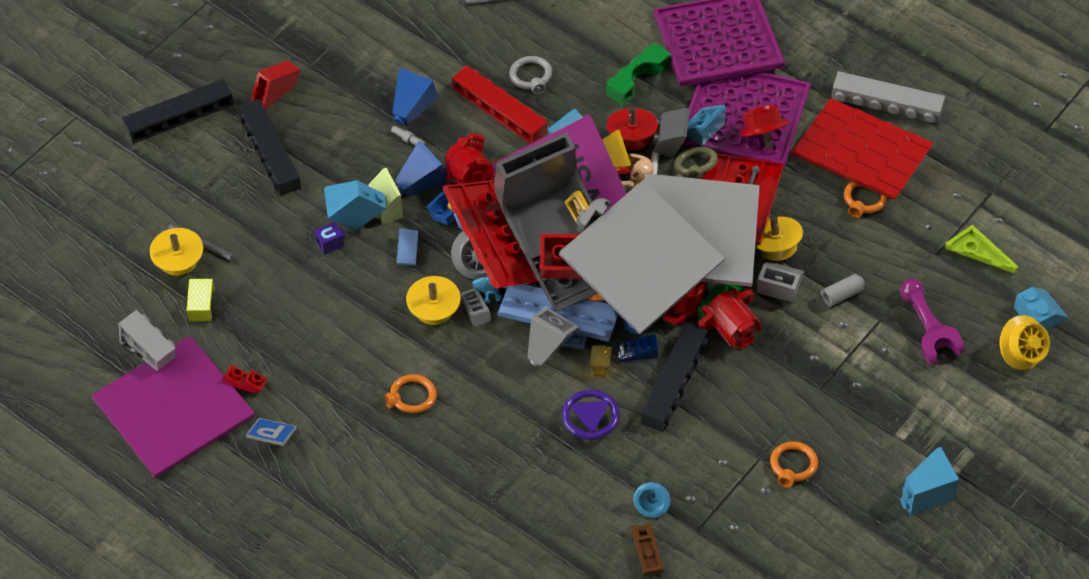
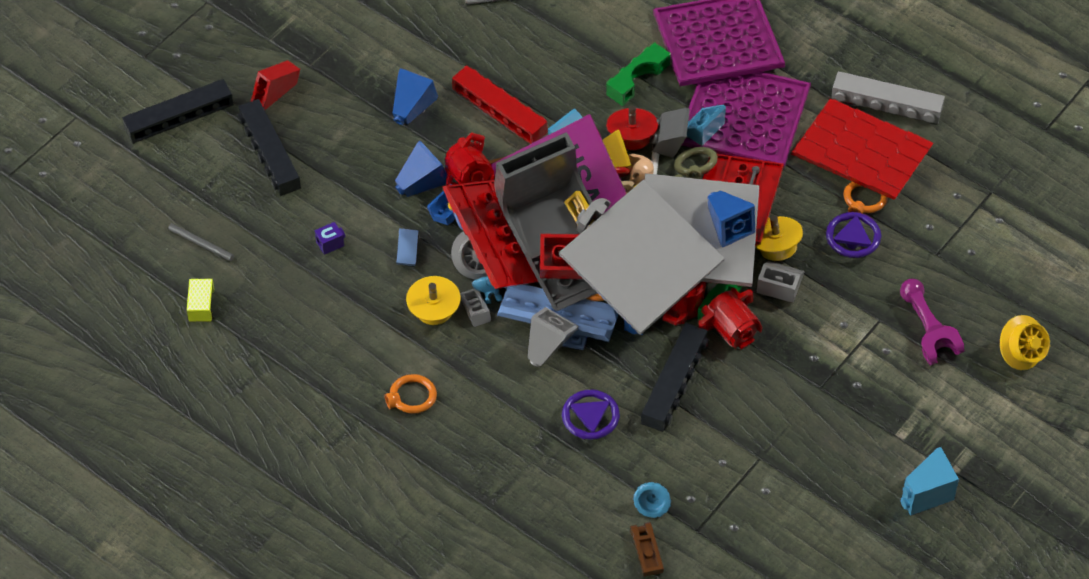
magenta tile [91,336,255,479] -> none
light grey wedge [118,310,176,371] -> none
yellow piece [150,228,203,276] -> none
red slope [222,364,268,393] -> none
piece [246,418,297,446] -> none
dark azure slope [324,180,387,231] -> none
yellowish green slope [368,168,403,225] -> none
light grey bar [391,126,425,145] -> none
light grey piece [509,56,552,95] -> none
clear yellow brick [590,345,612,377] -> none
clear blue slope [617,335,658,362] -> none
red piece [739,105,790,149] -> none
orange piece [770,442,818,488] -> none
light grey brick [821,274,865,307] -> none
lime wing [945,225,1018,273] -> none
dark azure slope [1014,287,1068,330] -> none
none -> blue slope [707,190,755,248]
none -> dark purple piece [826,212,881,258]

